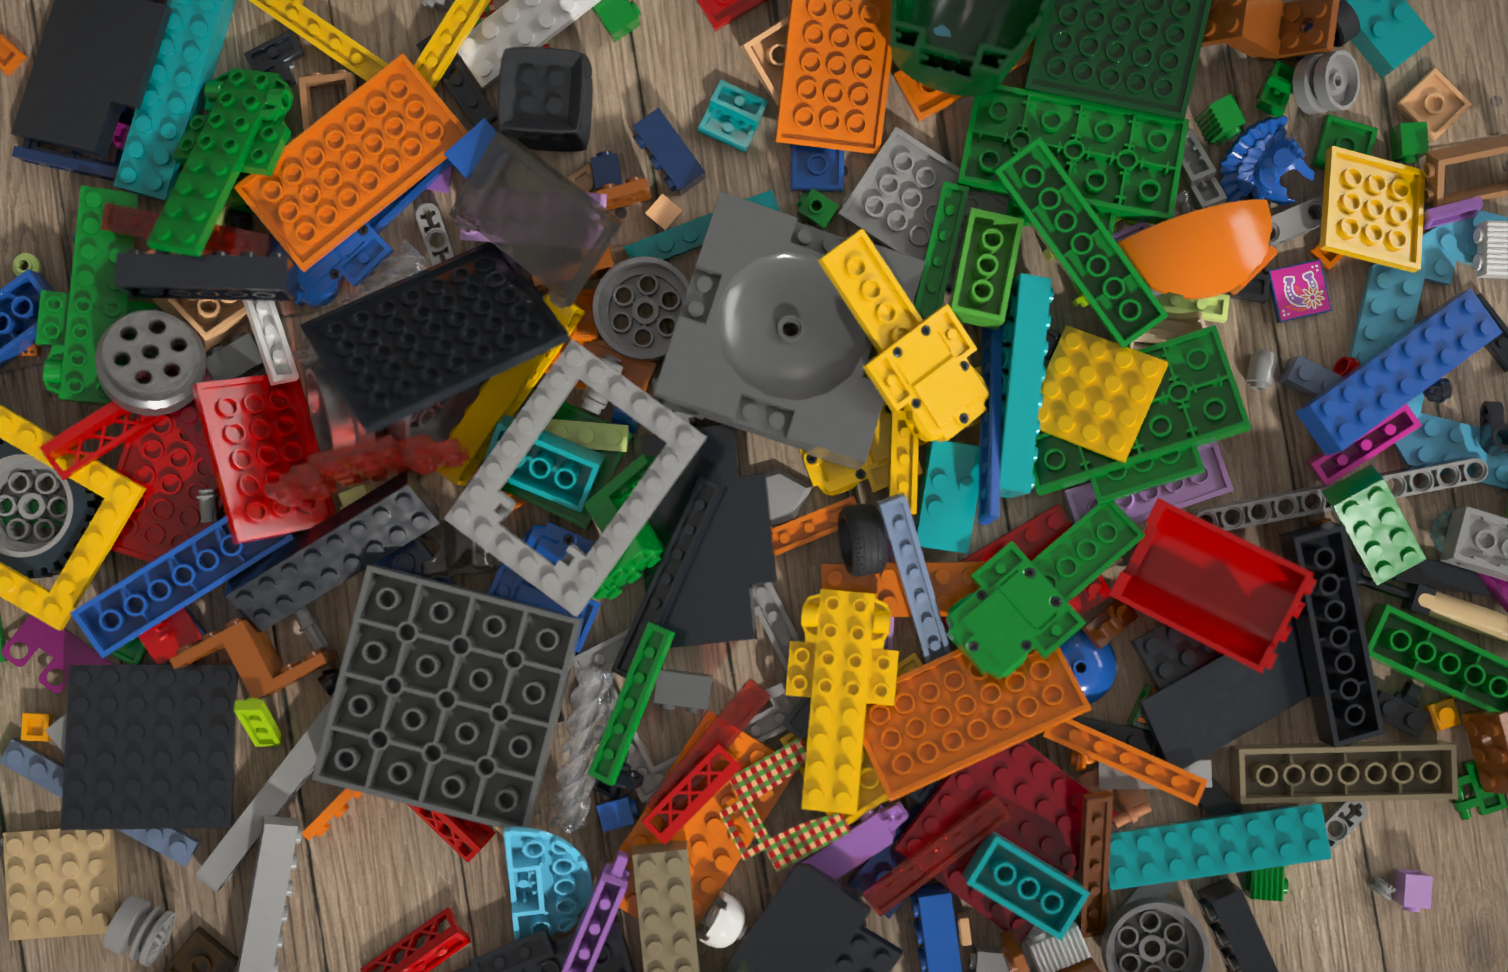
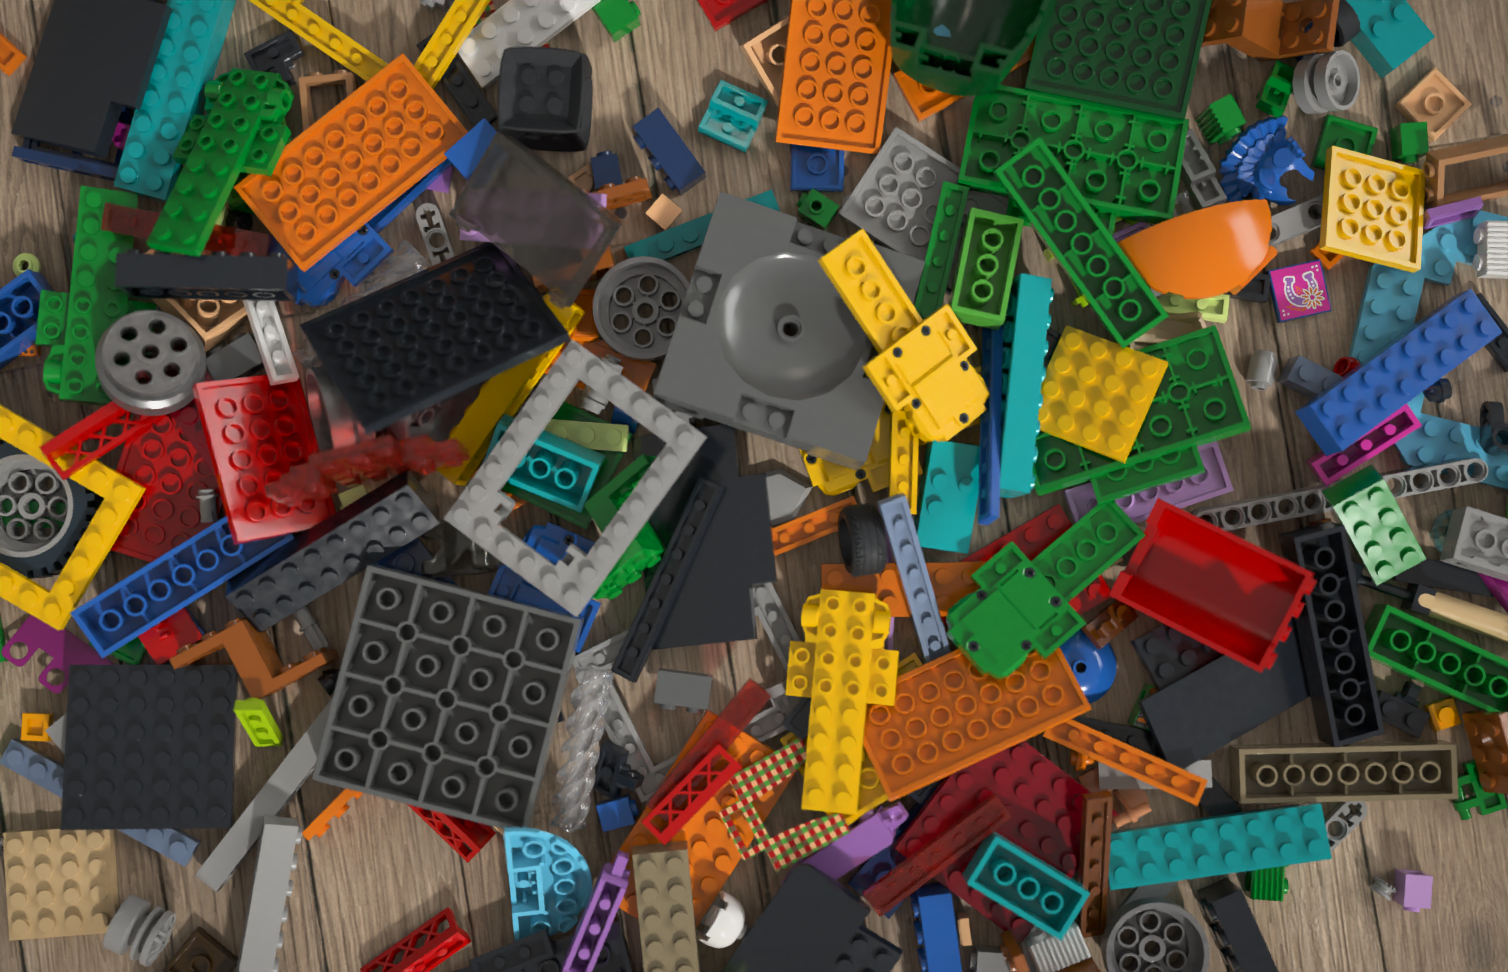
green plate [587,622,675,785] -> none

